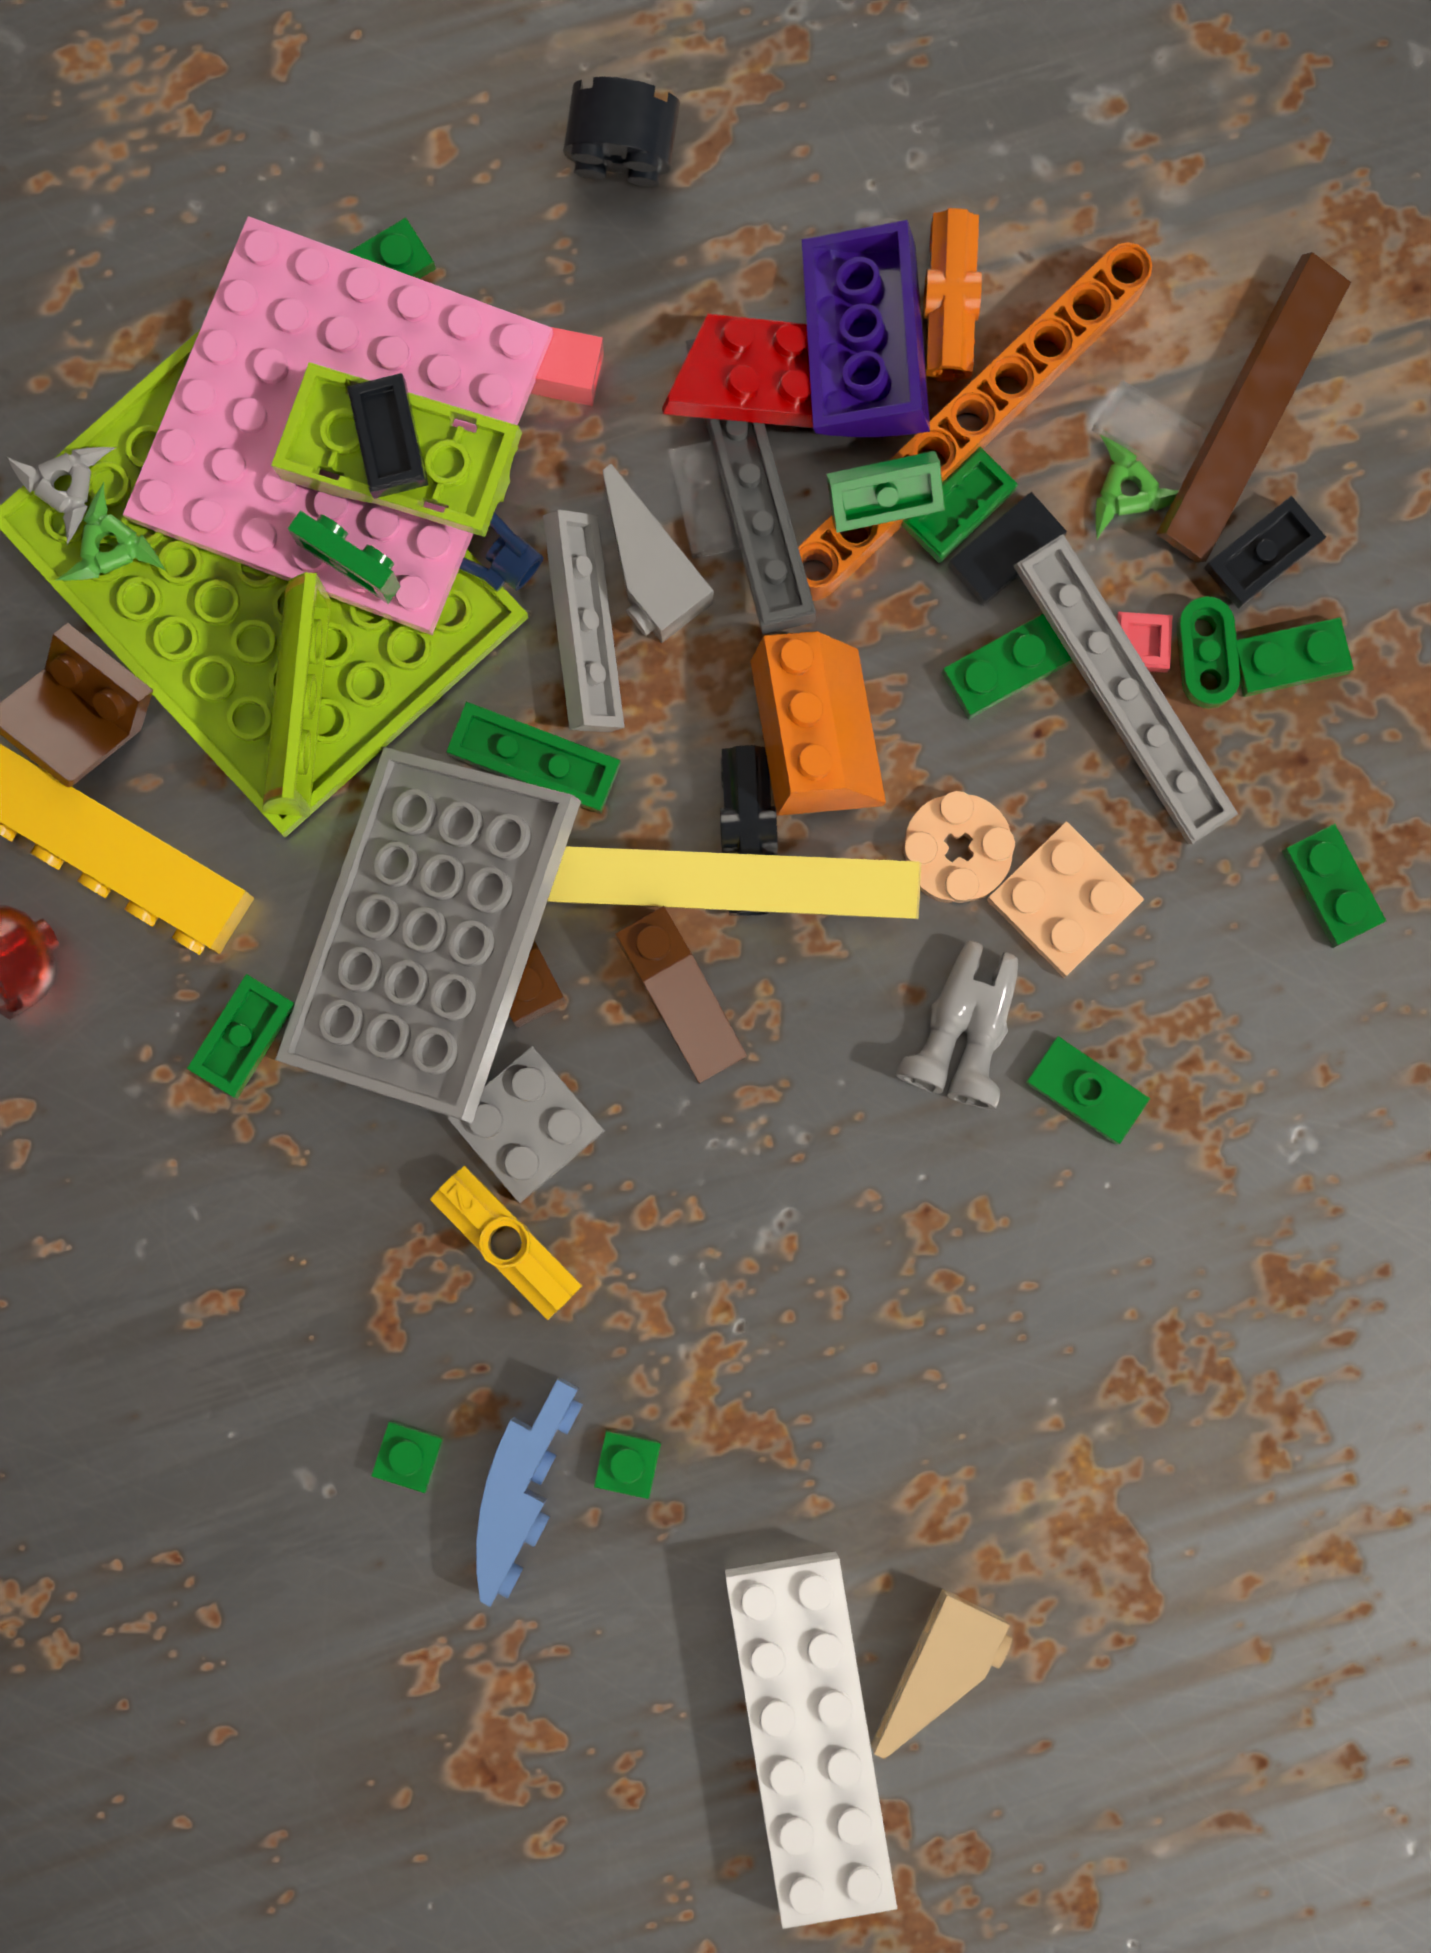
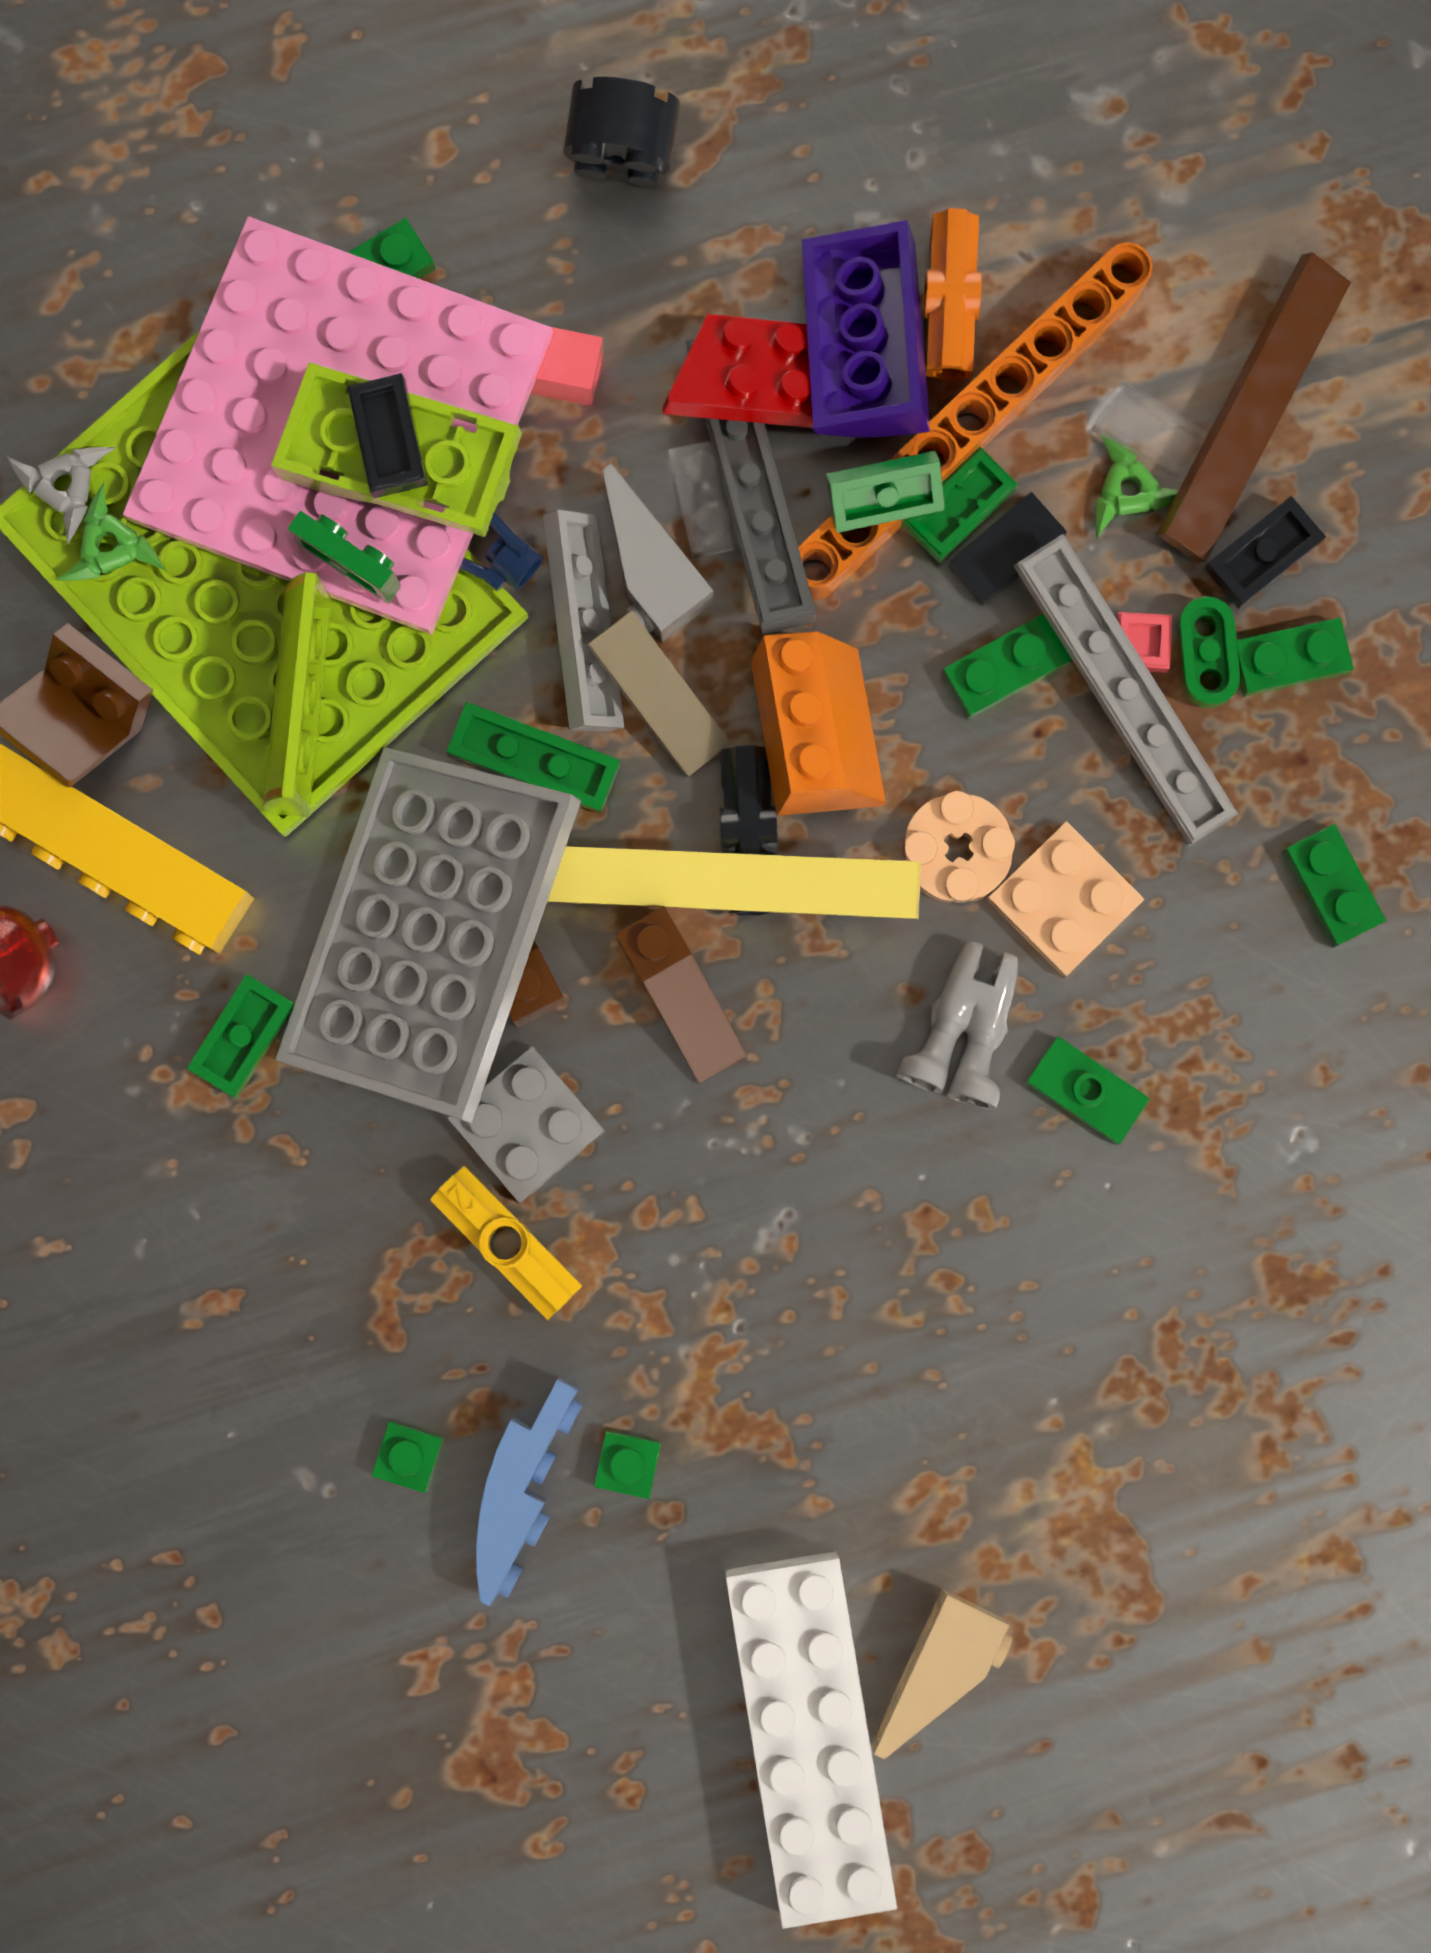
none -> dark tan tile [586,611,731,777]

